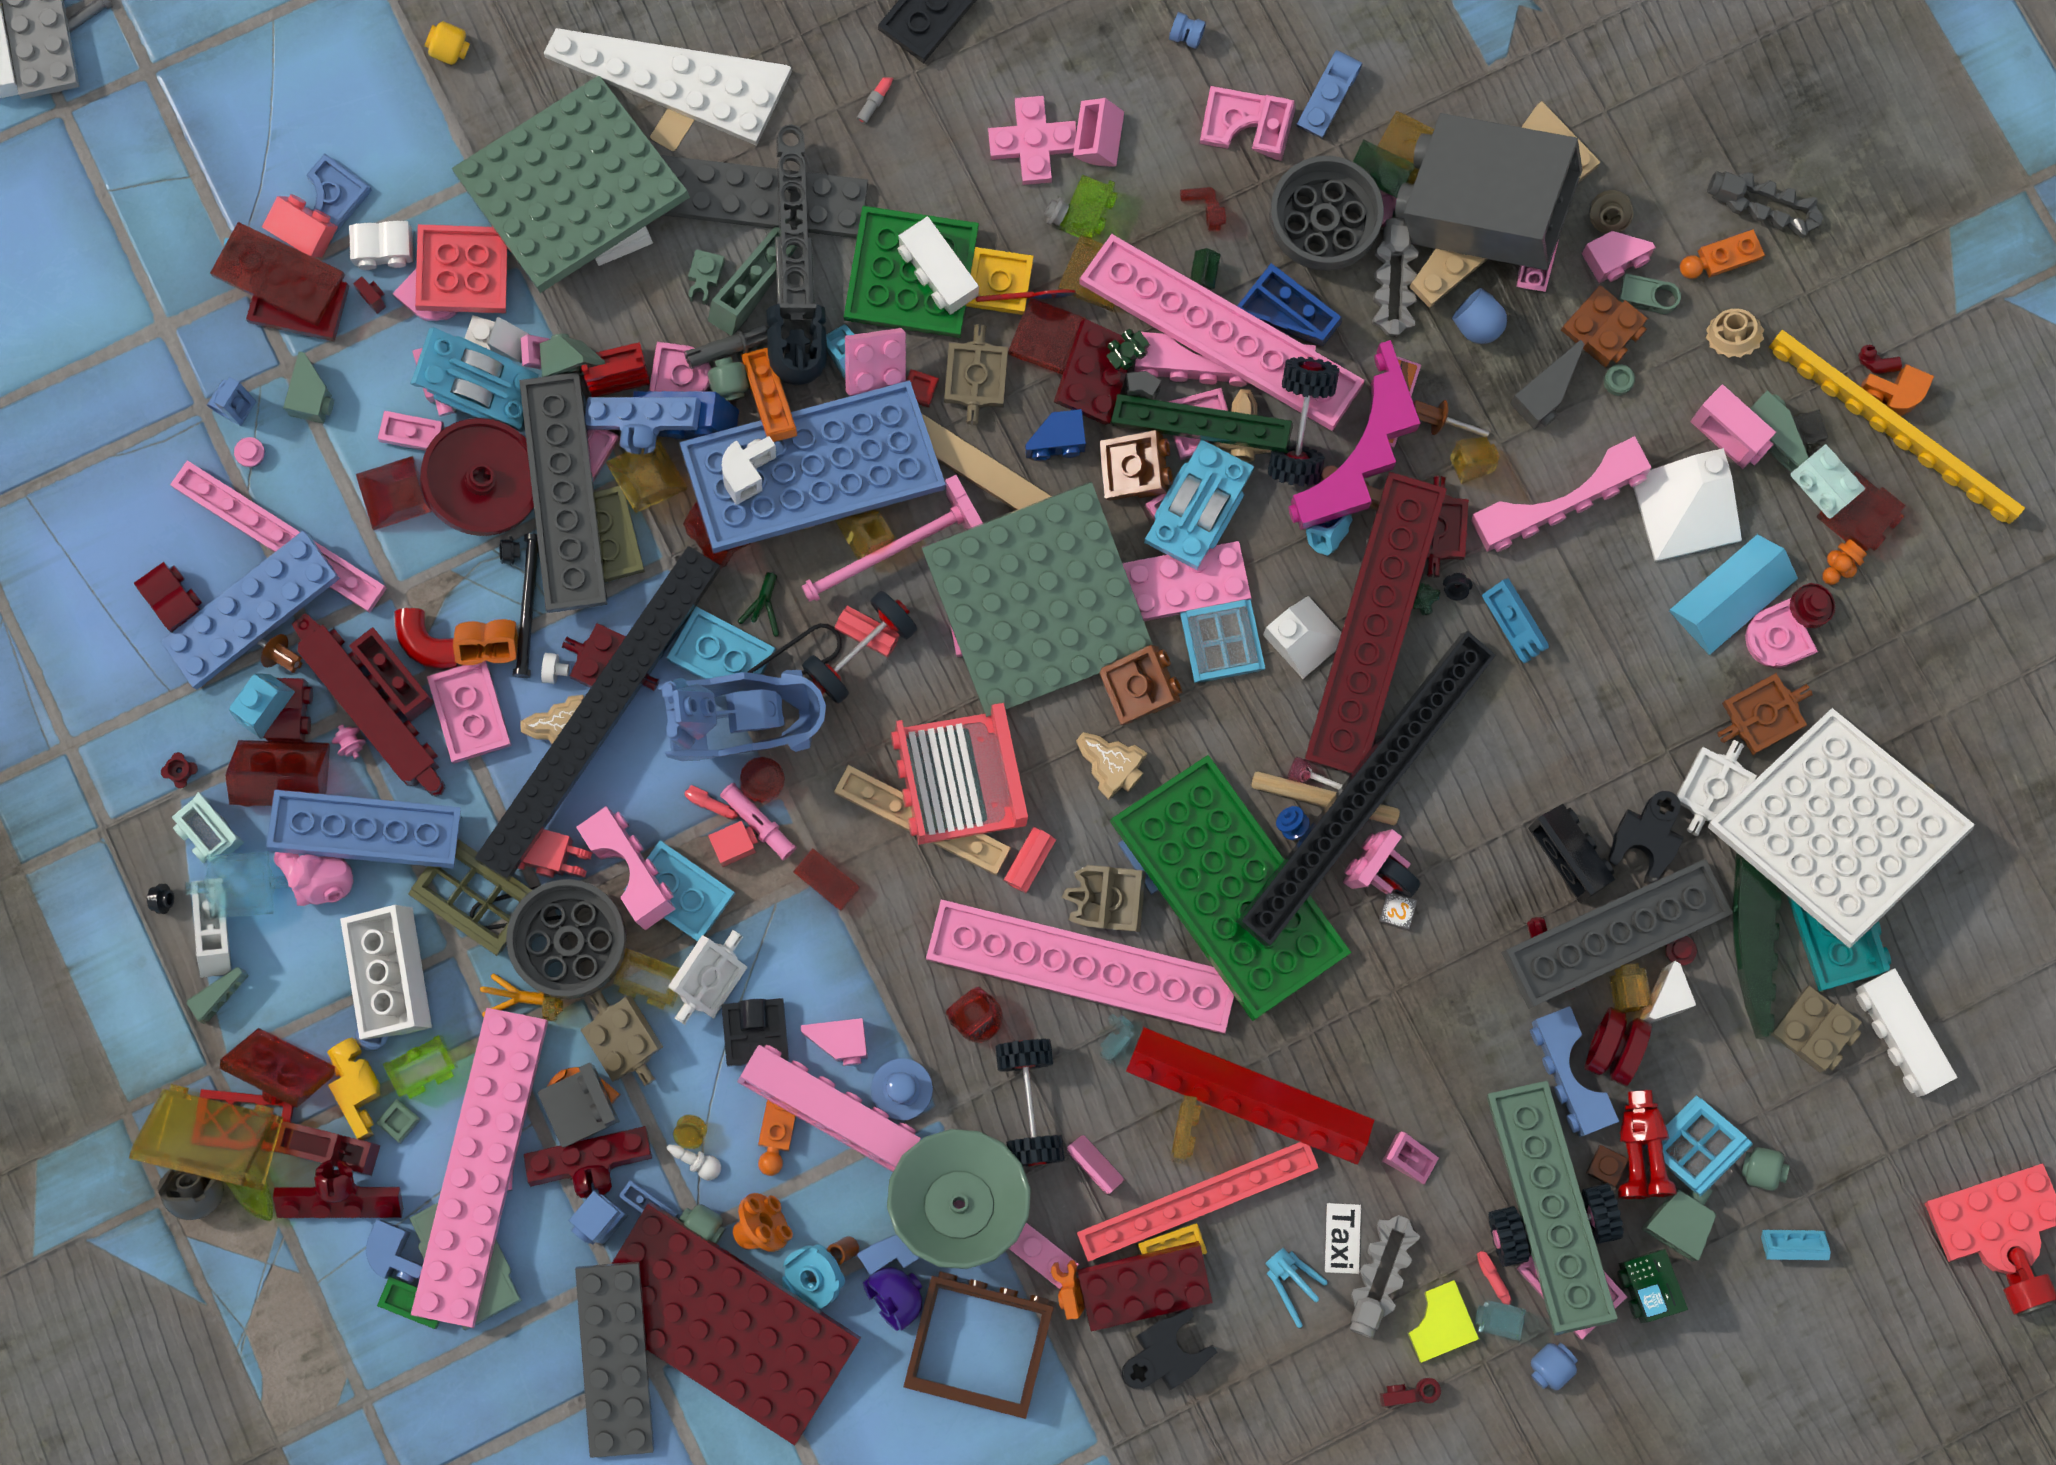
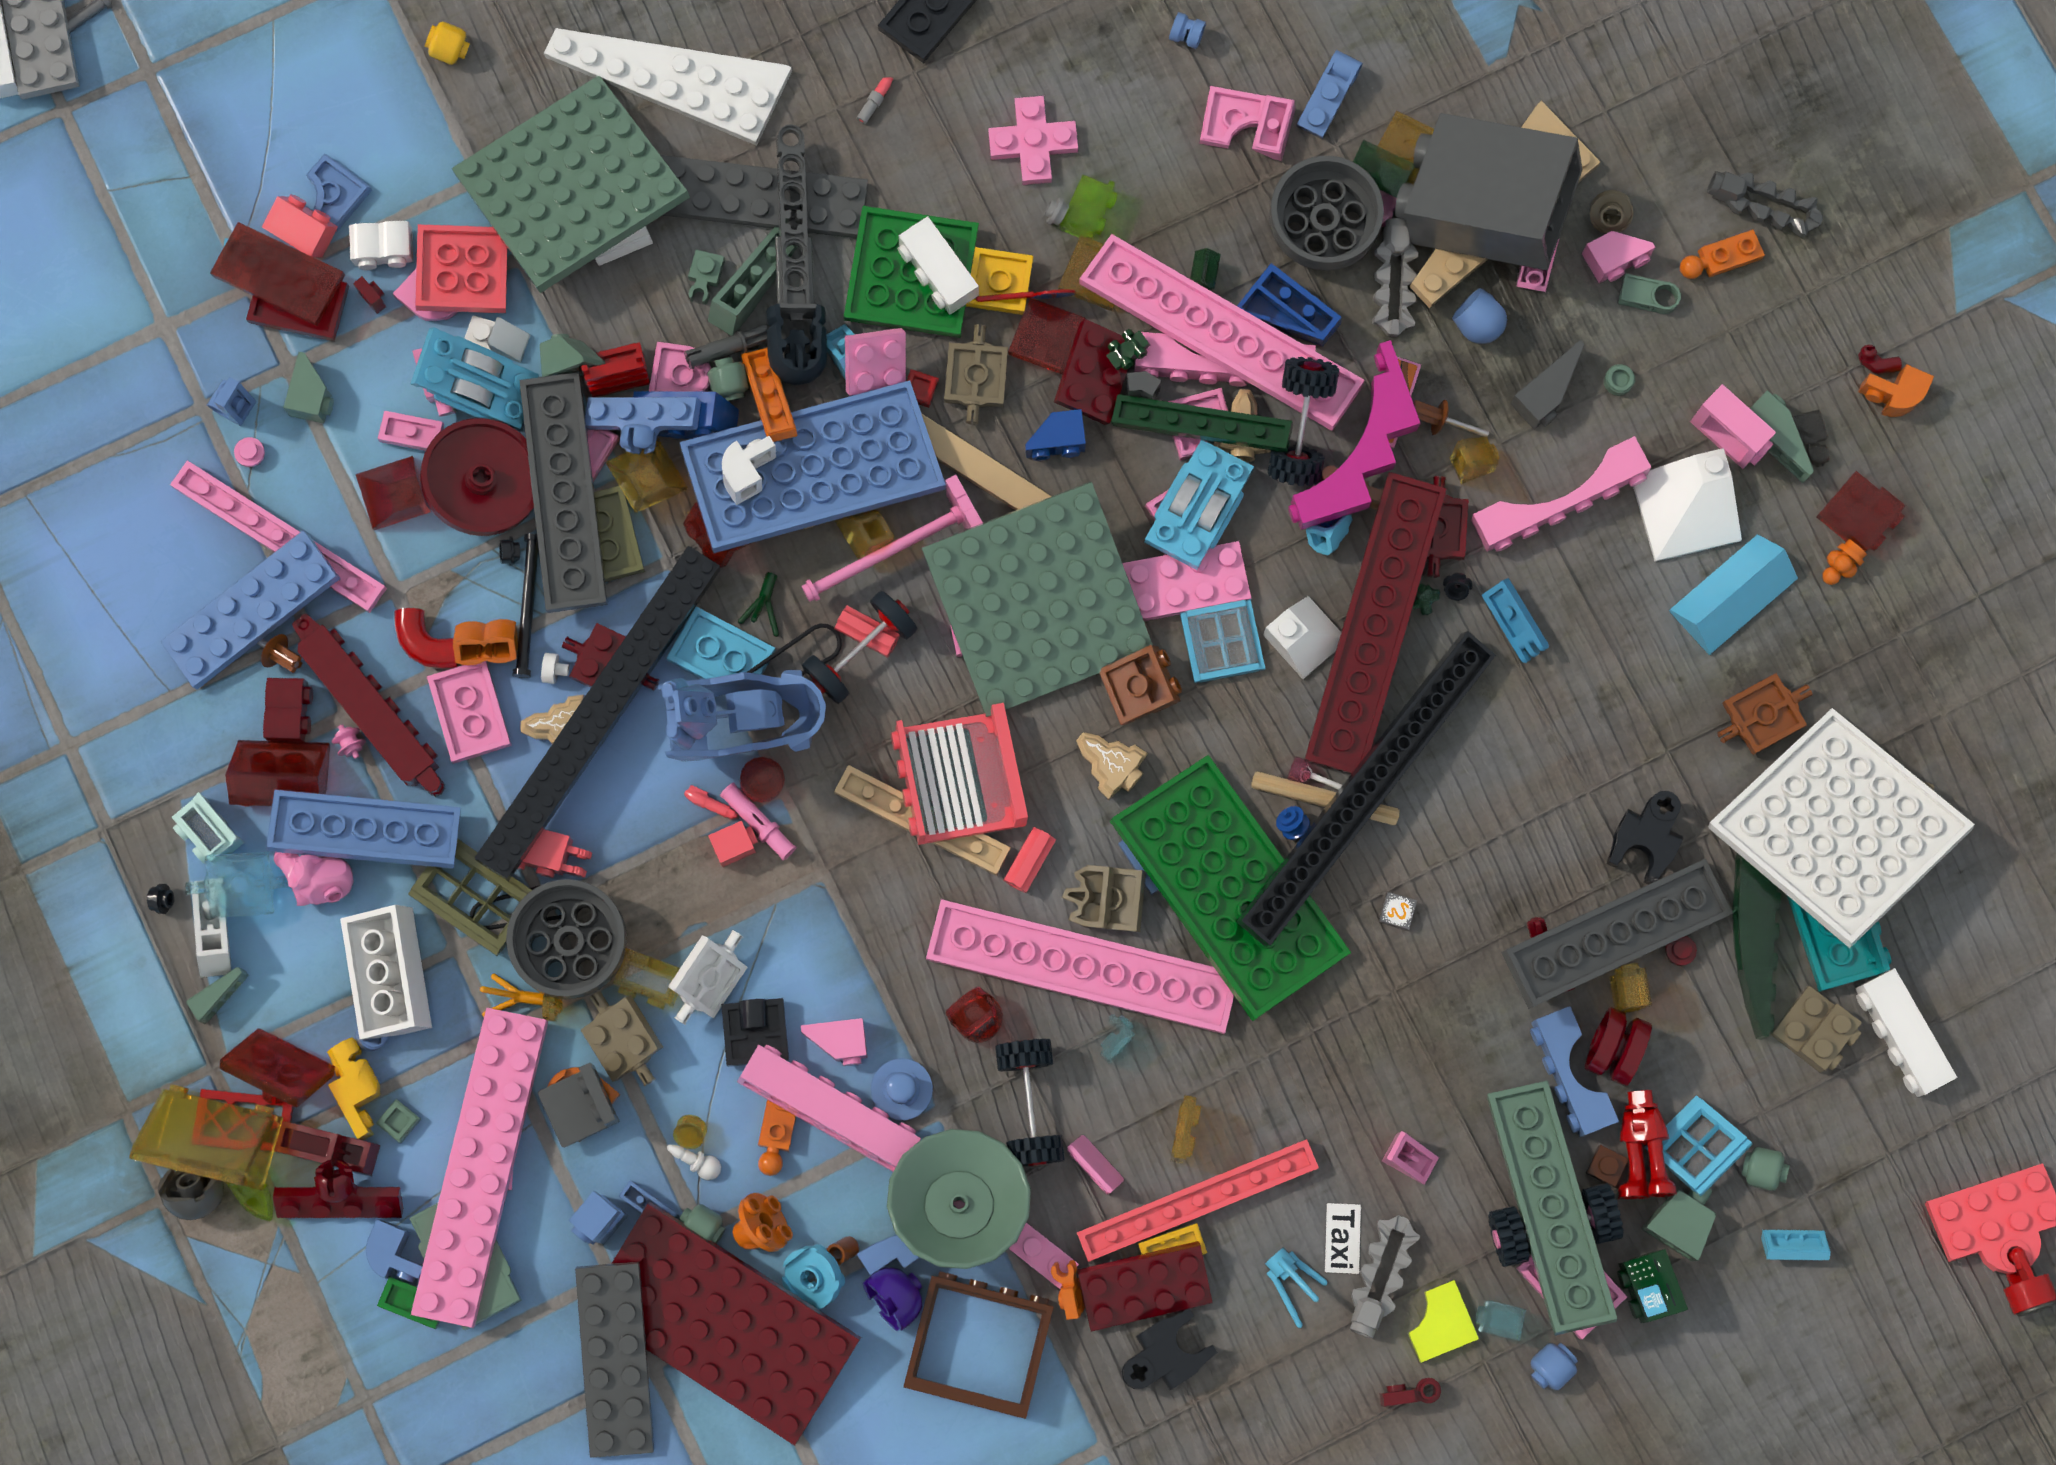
dark red brick [134,562,202,633] -> none
dark red plate [161,752,198,789] -> none
medium azure torso [229,674,295,739] -> none
dark red brick [349,627,434,722] -> none
clear neon green window [383,1035,458,1099] -> none
bright pink plate [521,334,550,369] -> none
dark red plate [524,1126,652,1199] -> none
bright pink arch [576,806,675,930] -> none
medium azure plate [624,840,735,942] -> none
tan sticker [650,109,694,151] -> none
clear red plate [793,848,860,912] -> none
bright pink brick [1073,98,1124,167] -> none
plate [1099,430,1173,501] -> none
red brick [1126,1027,1375,1165] -> none
clear red plate [1180,187,1226,232] -> none
bright pink plate [1343,829,1421,898] -> none
coral piece [1477,1251,1512,1305] -> none
black slope [1528,804,1615,903] -> none
dark orange plate [1561,285,1648,368] -> none
white slope [1640,961,1696,1023] -> none
white plate [1676,740,1757,836] -> none
tan piece [1706,309,1764,358] -> none
bright pink tile [1745,598,1818,668] -> none
yellow plate [1769,330,2025,524] -> none
dark red plate [1790,583,1835,628] -> none
light aqua bracket [1791,444,1865,518] -> none

